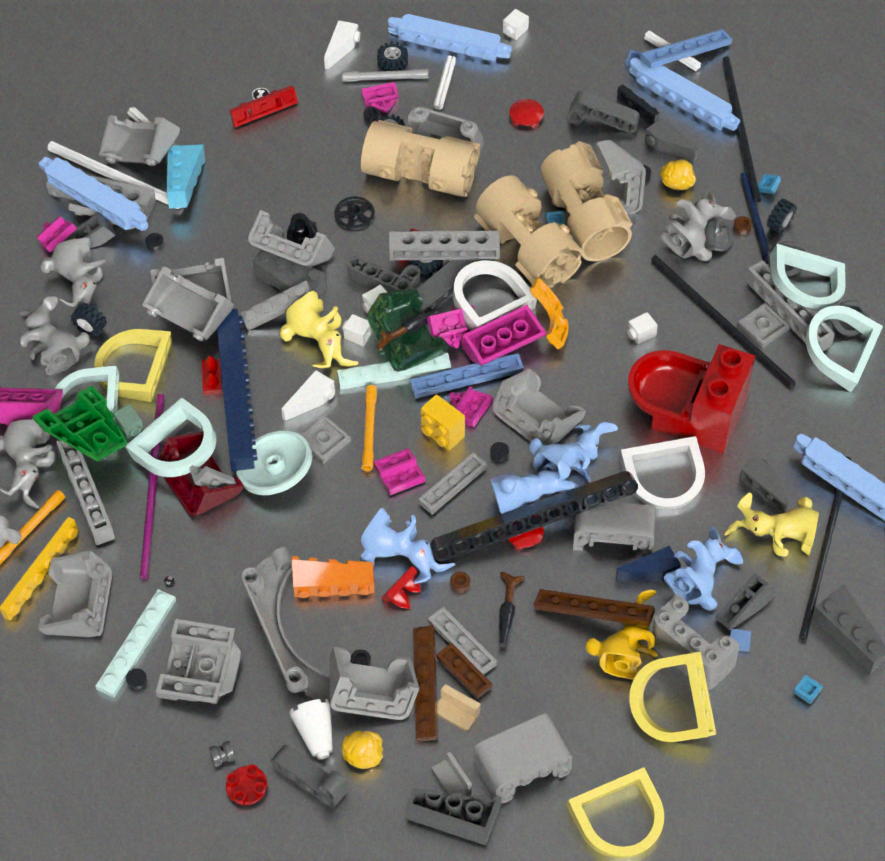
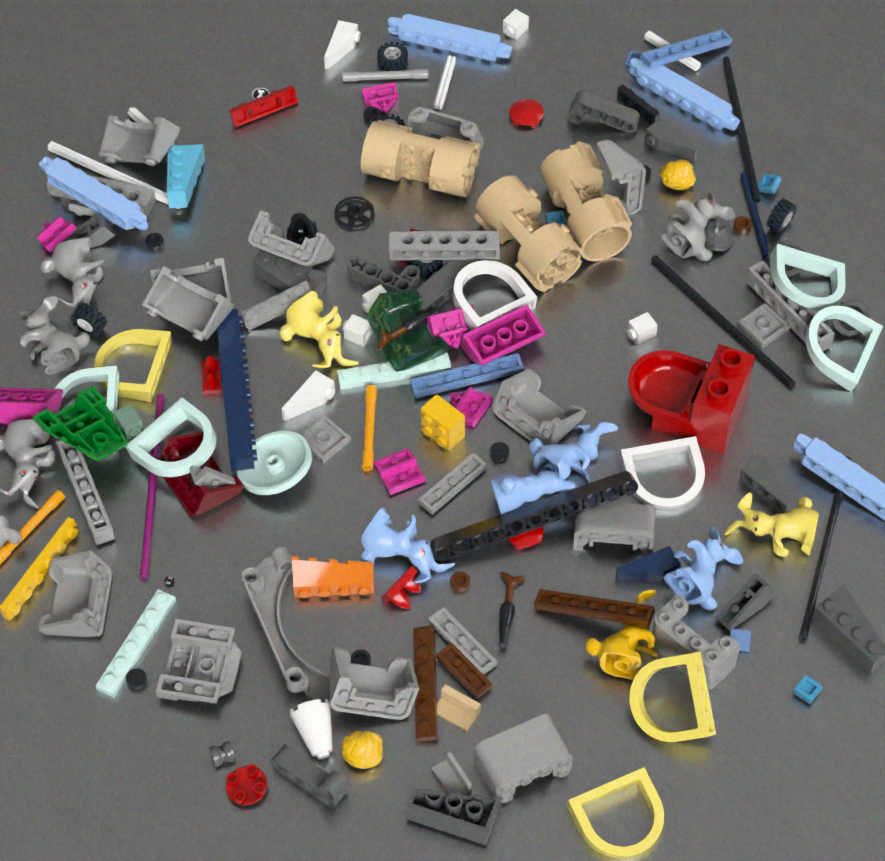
light orange plate [530,277,569,349] -> none

